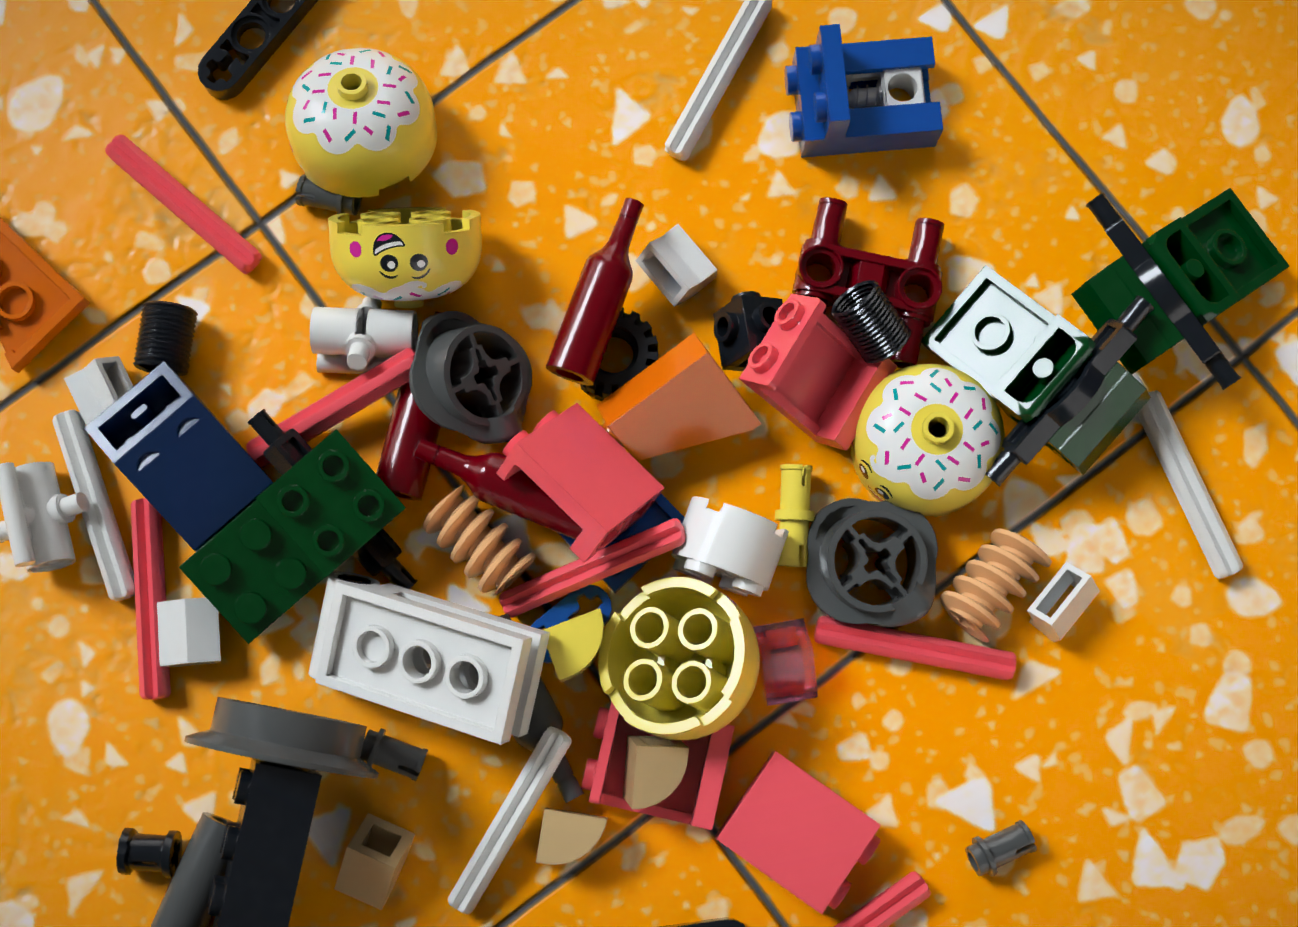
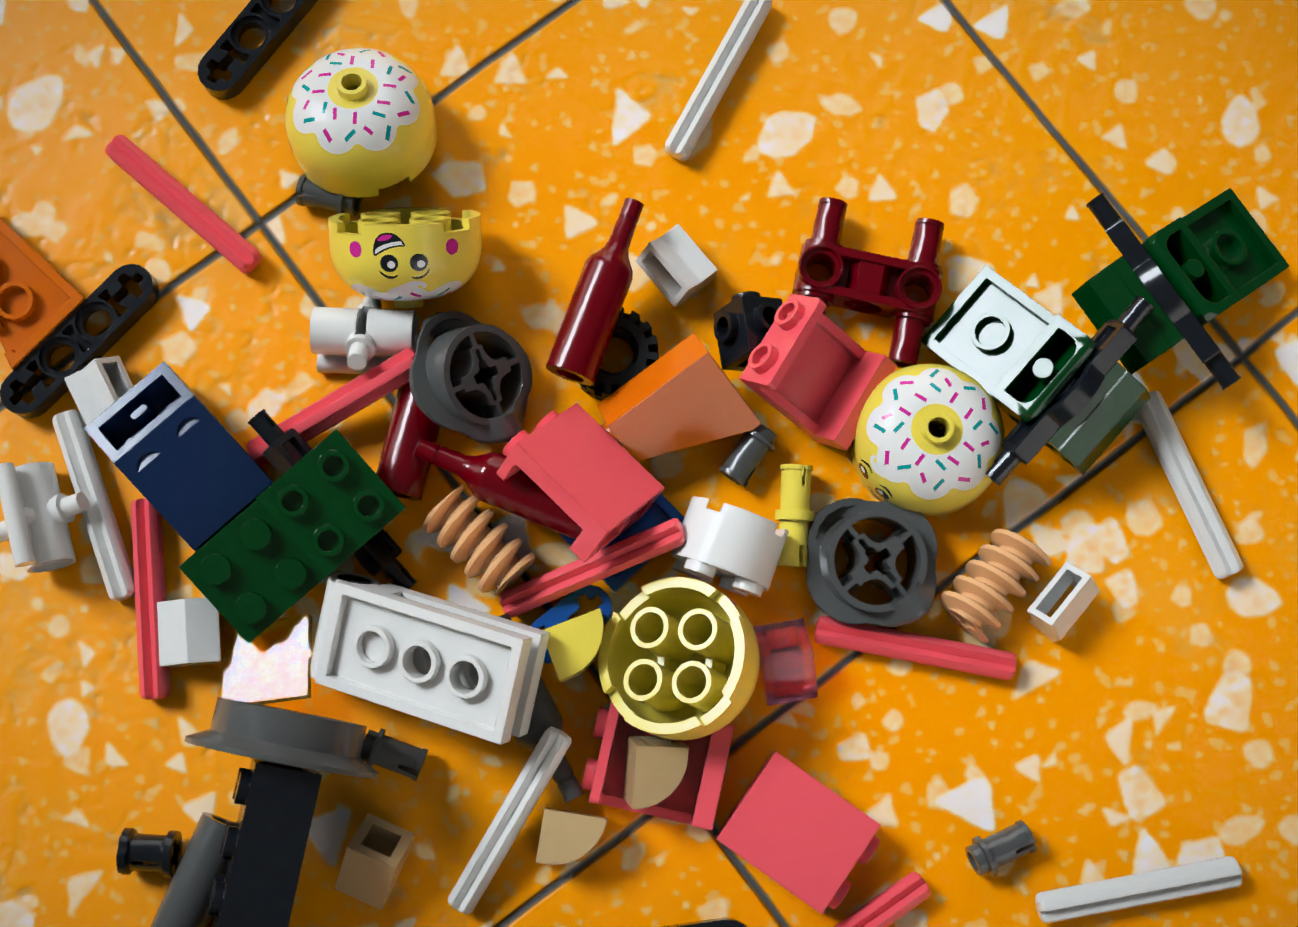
black piece [133,300,198,376] -> none
blue brick [784,24,943,158] -> none
black piece [831,280,911,363] -> none
none -> black beam [0,264,160,419]
none -> piece [219,614,313,705]
none -> dark grey pin [718,424,778,488]
none -> white axle [1035,856,1242,924]

